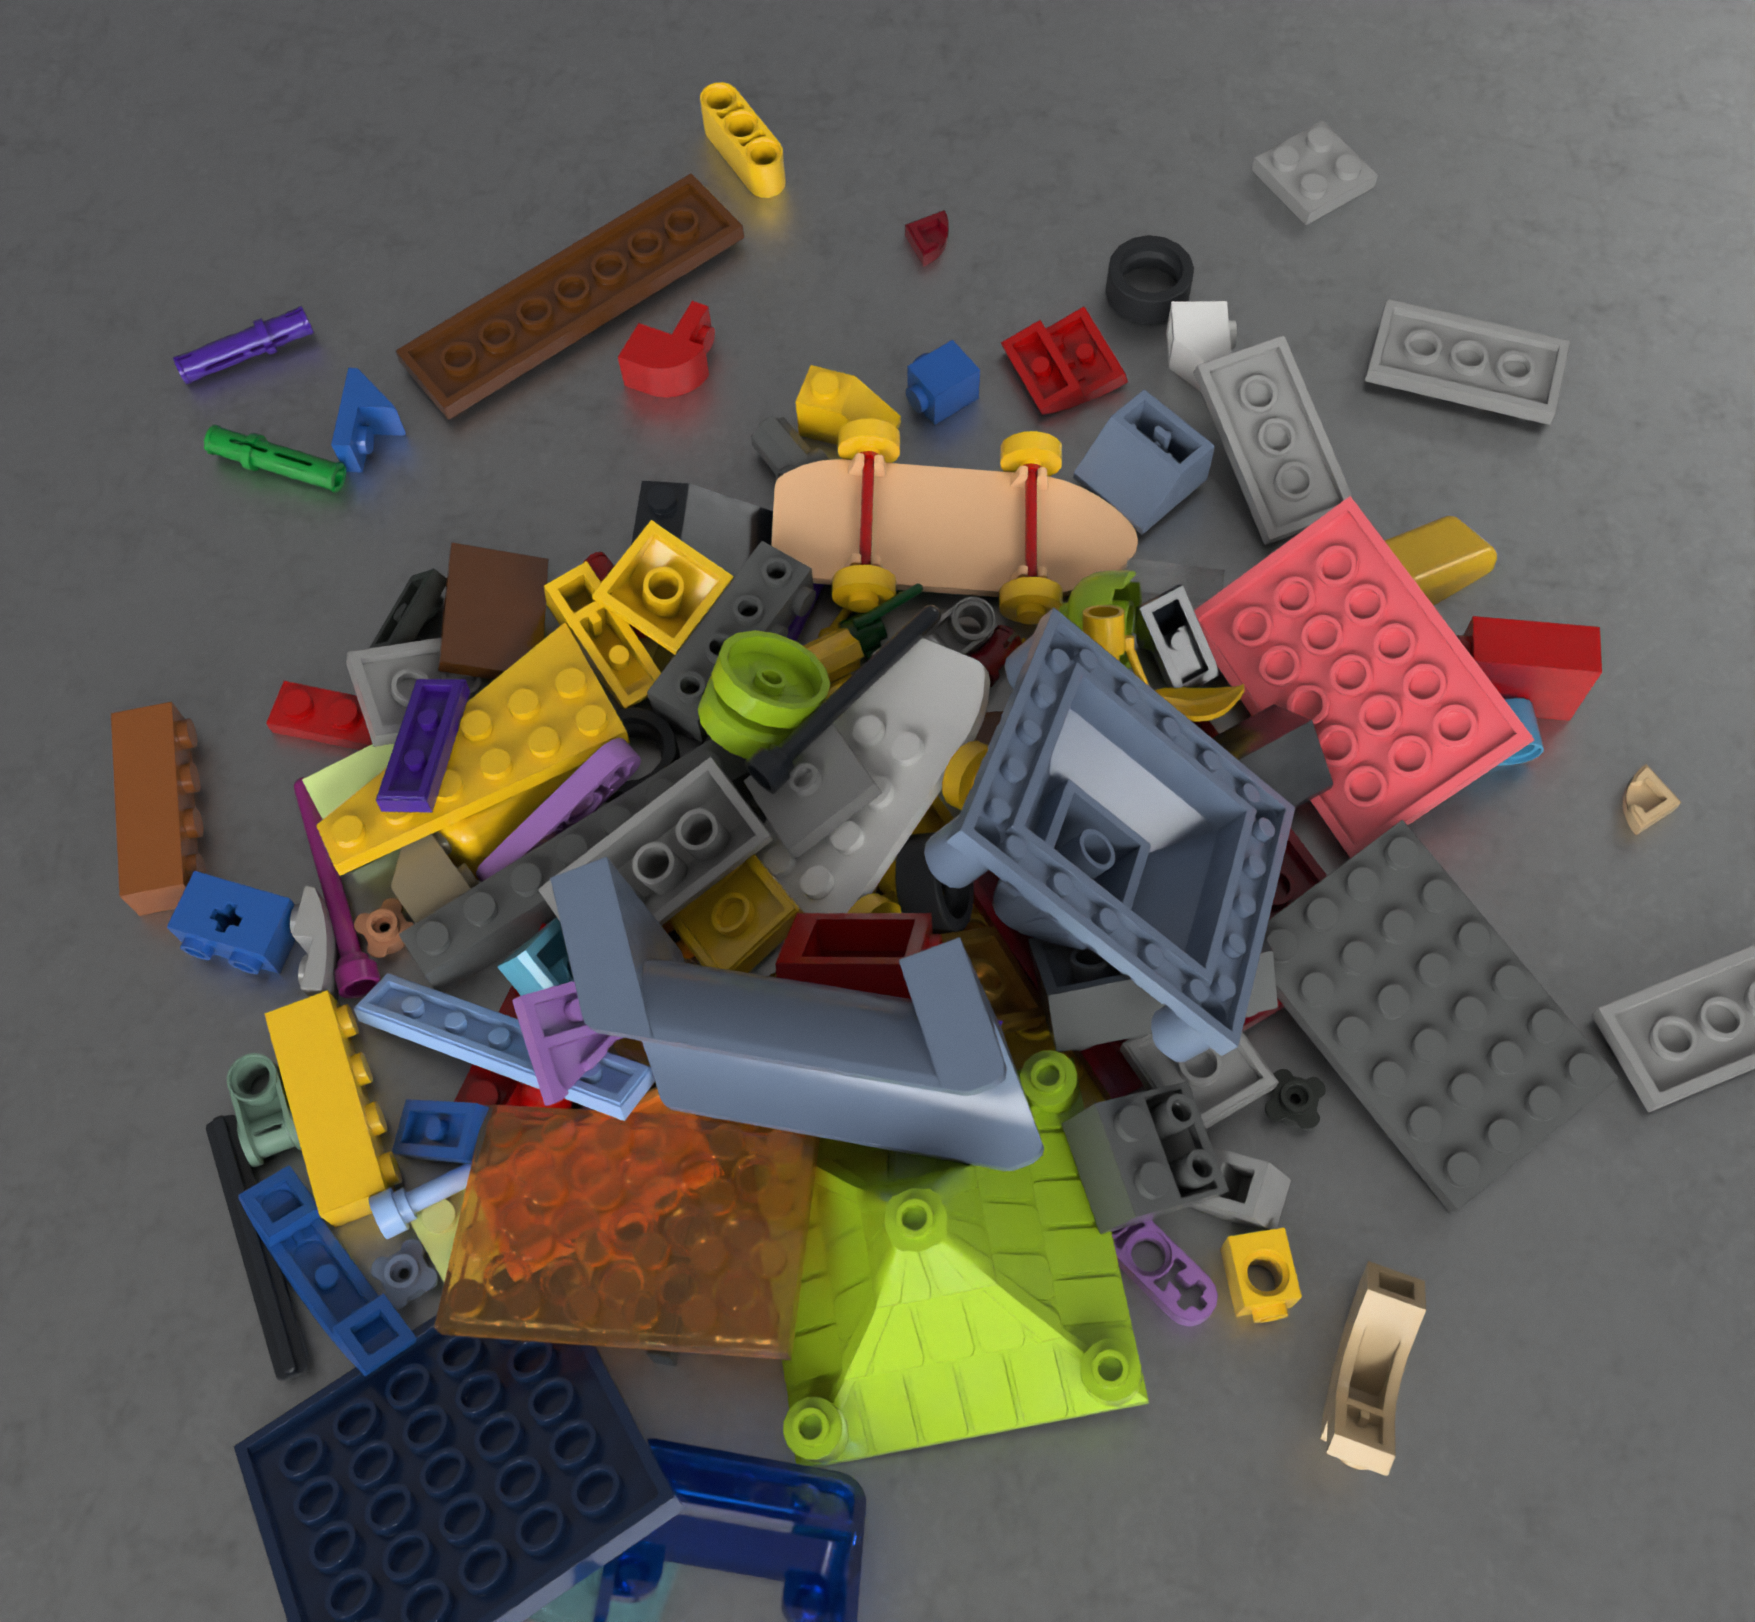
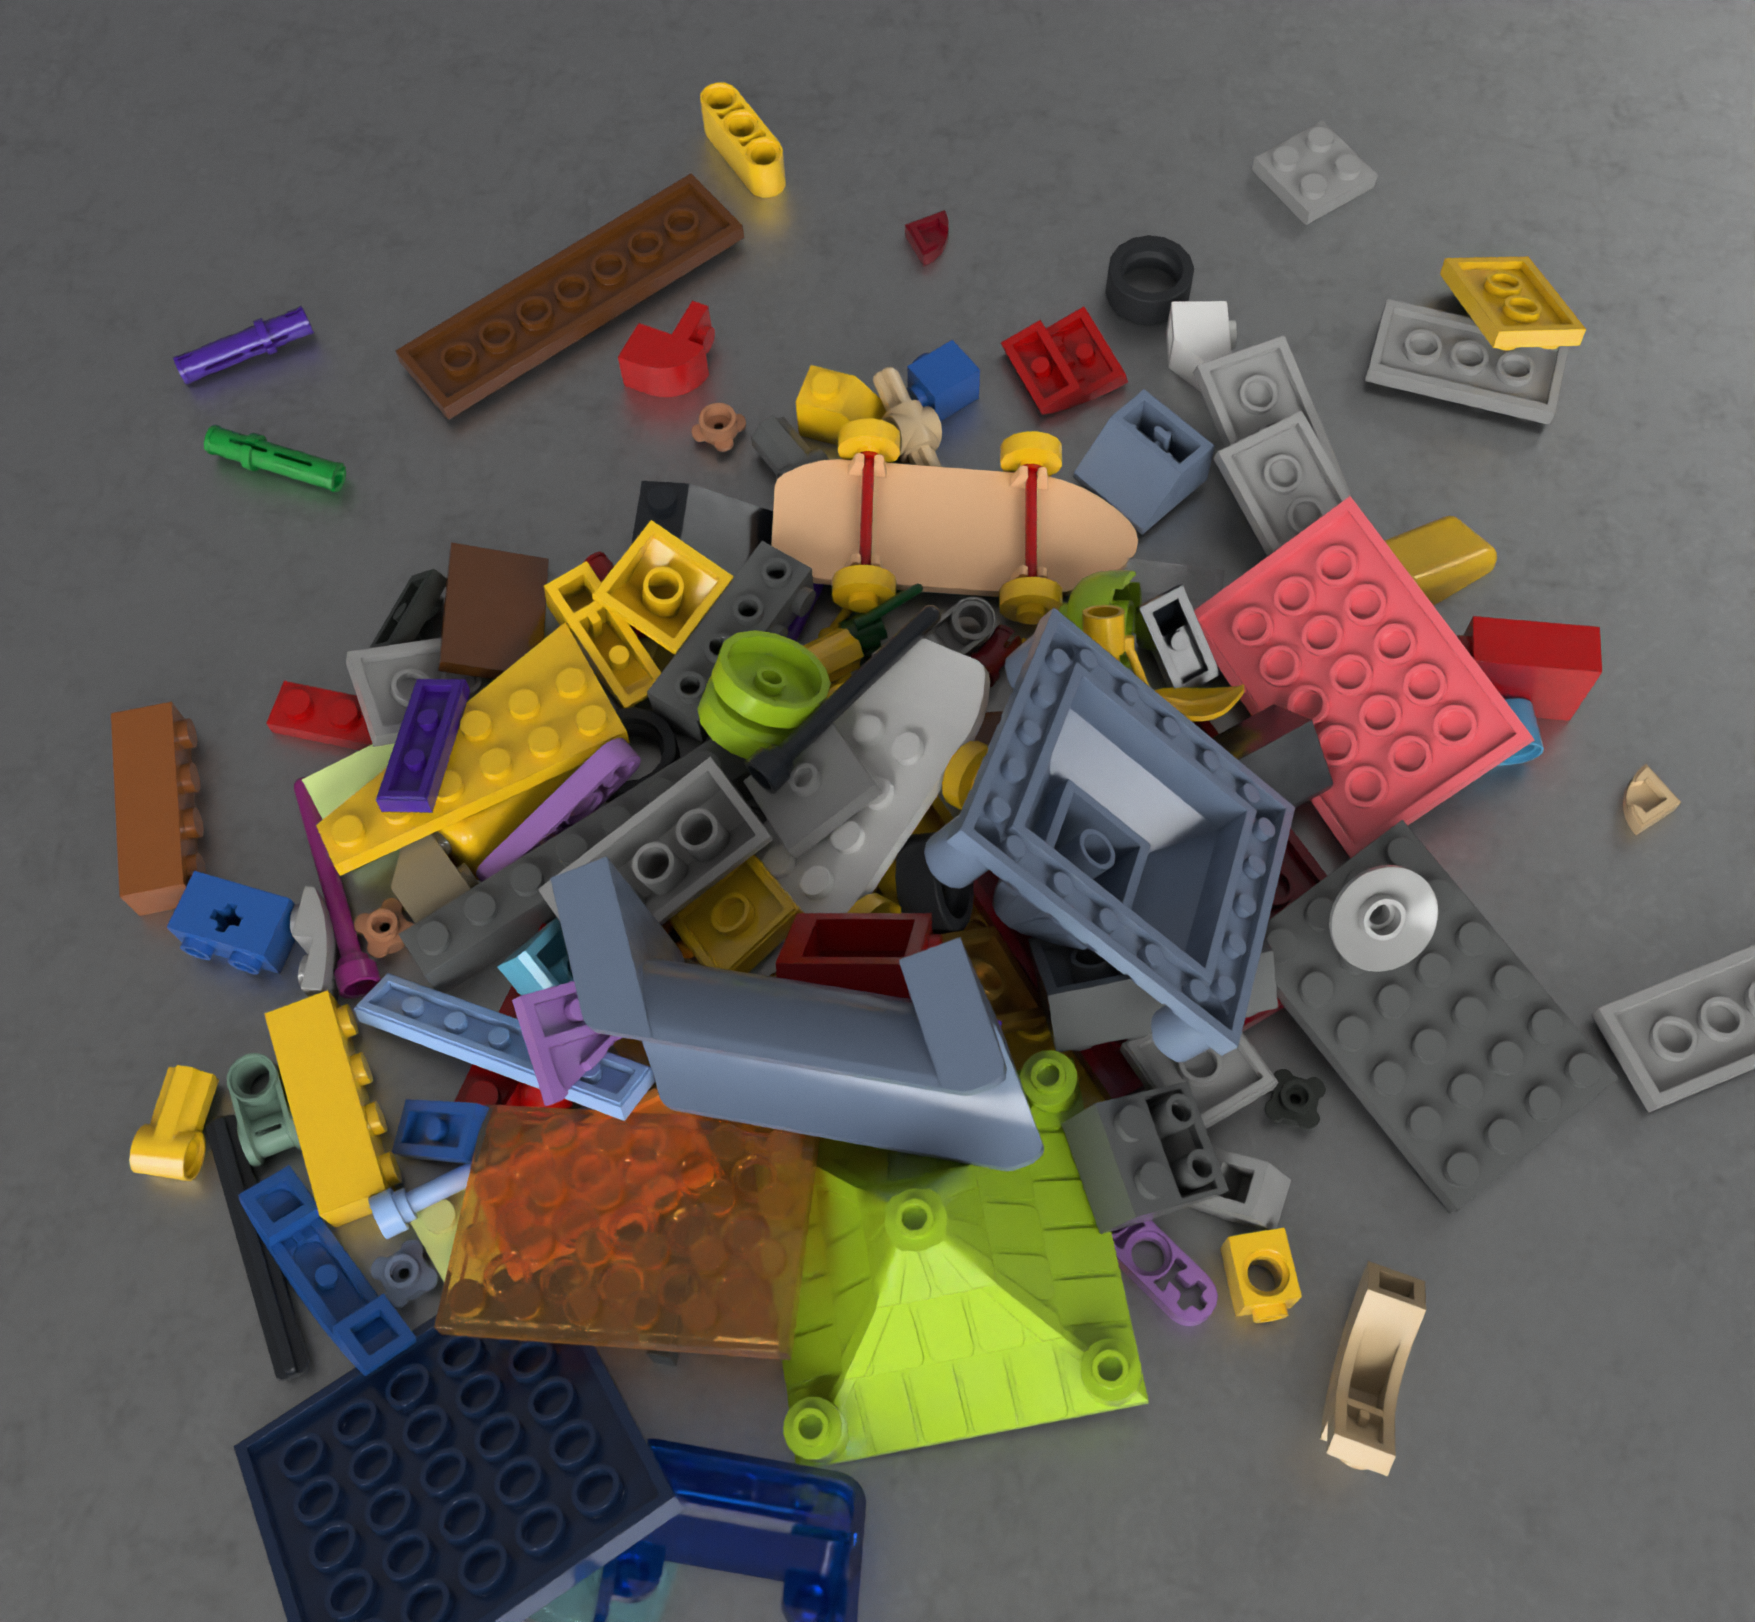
blue slope [331,368,406,473] -> none
none -> yellow piece [129,1065,219,1181]
none -> nougat plate [691,403,746,452]
none -> tan axle [873,367,942,467]
none -> light grey plate [1213,410,1350,556]
none -> light grey dish [1329,865,1438,972]
none -> yellow plate [1440,256,1586,351]

